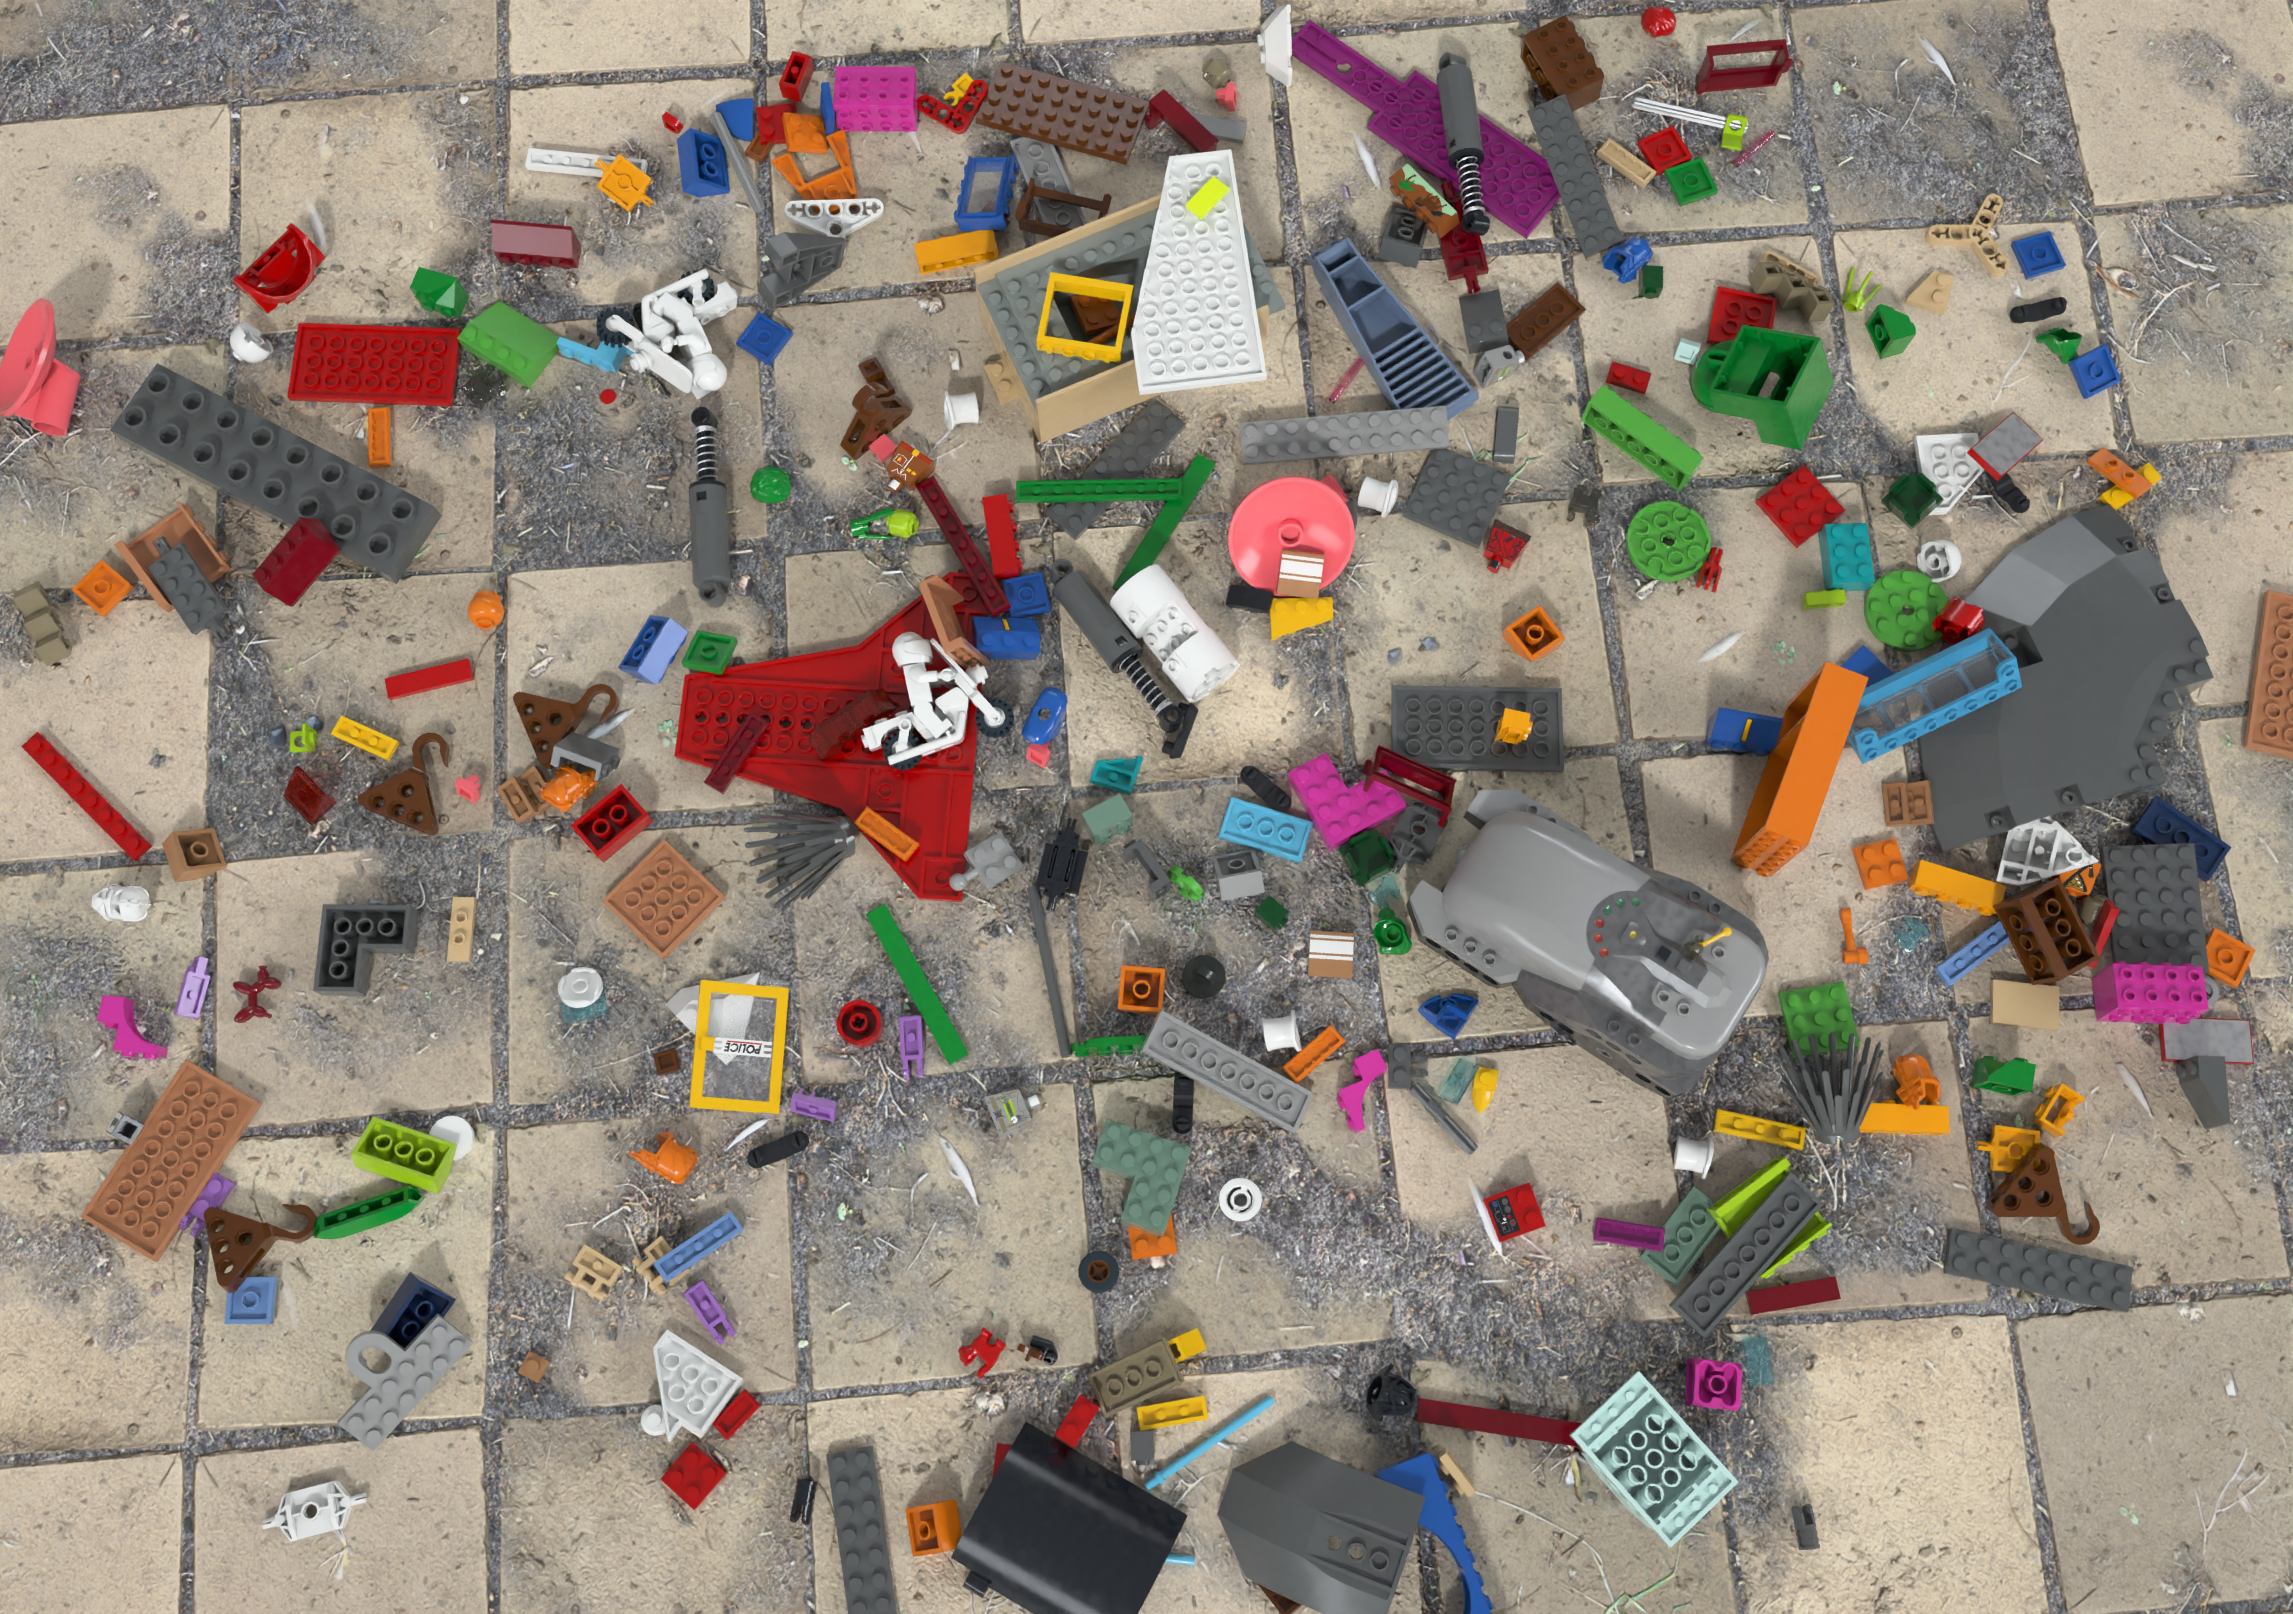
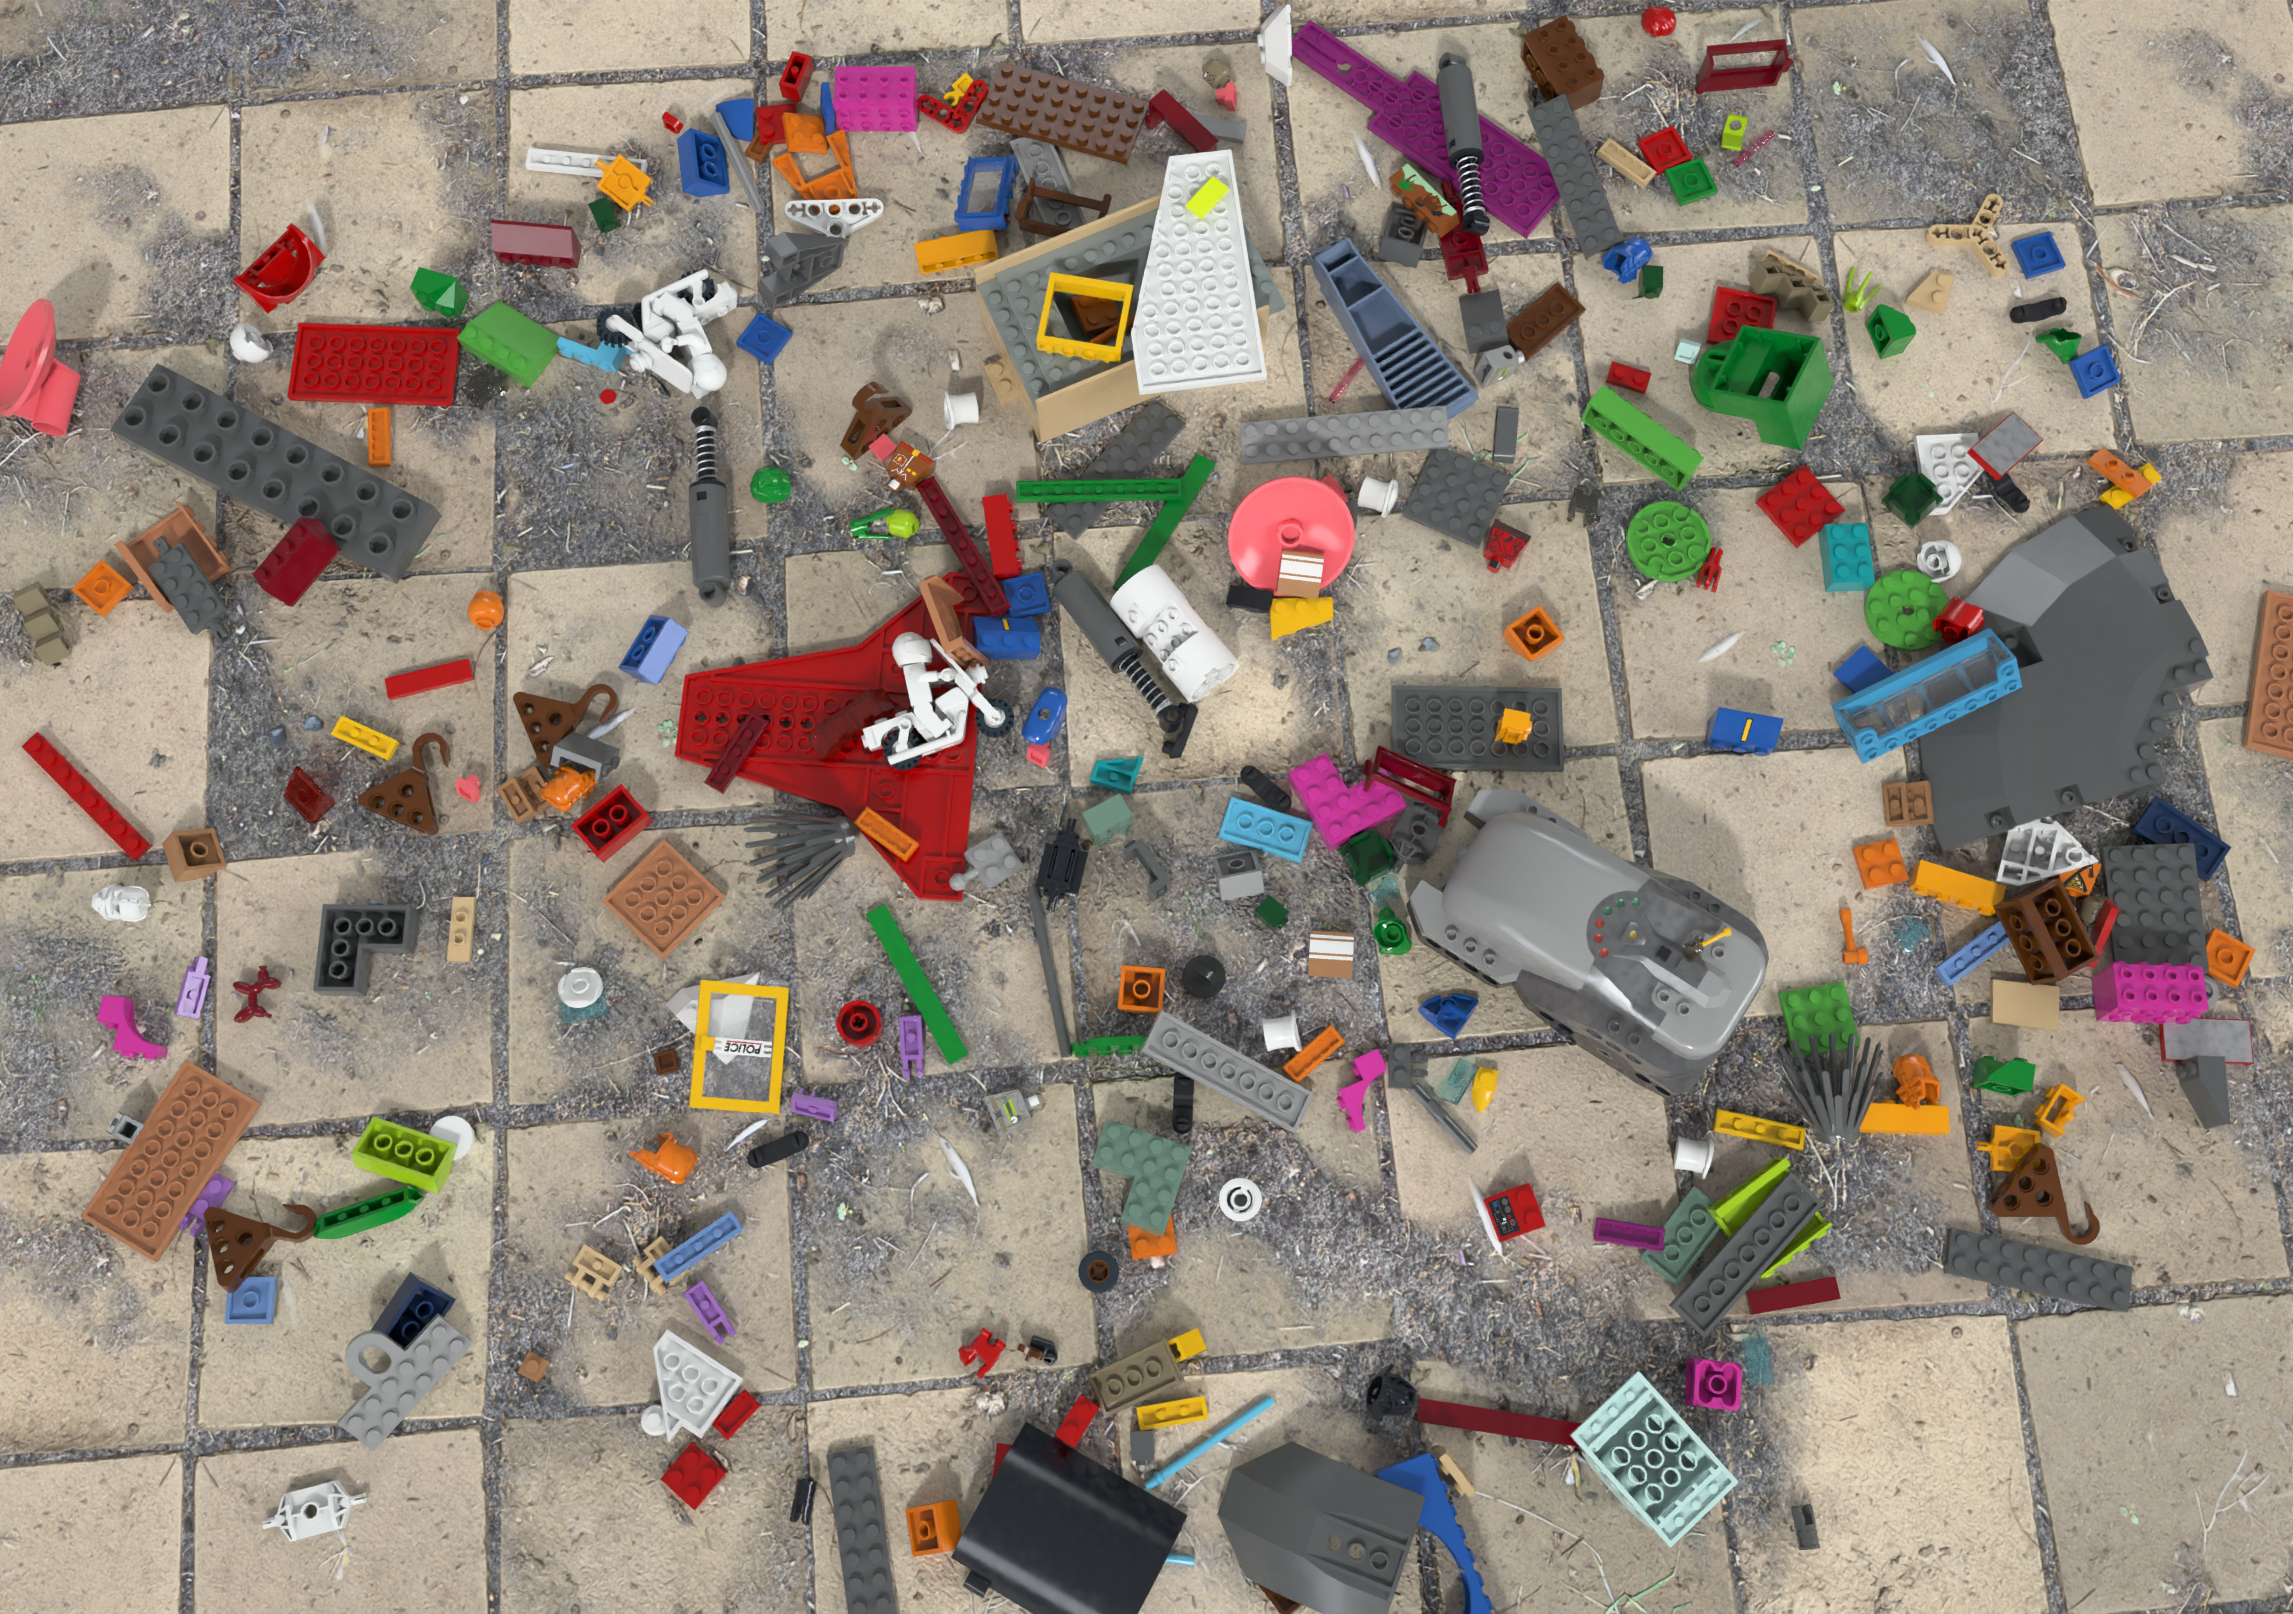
lime bracket [290,723,317,753] -> none
green plate [681,630,738,675] -> none
reddish brown slope [858,357,895,398] -> none
bright green plate [1166,865,1205,903] -> none
axle [1632,96,1749,133] -> none
orange panel [1730,661,1868,877] -> none
lime piece [1802,588,1847,610] -> none
none -> dark green brick [588,196,620,234]

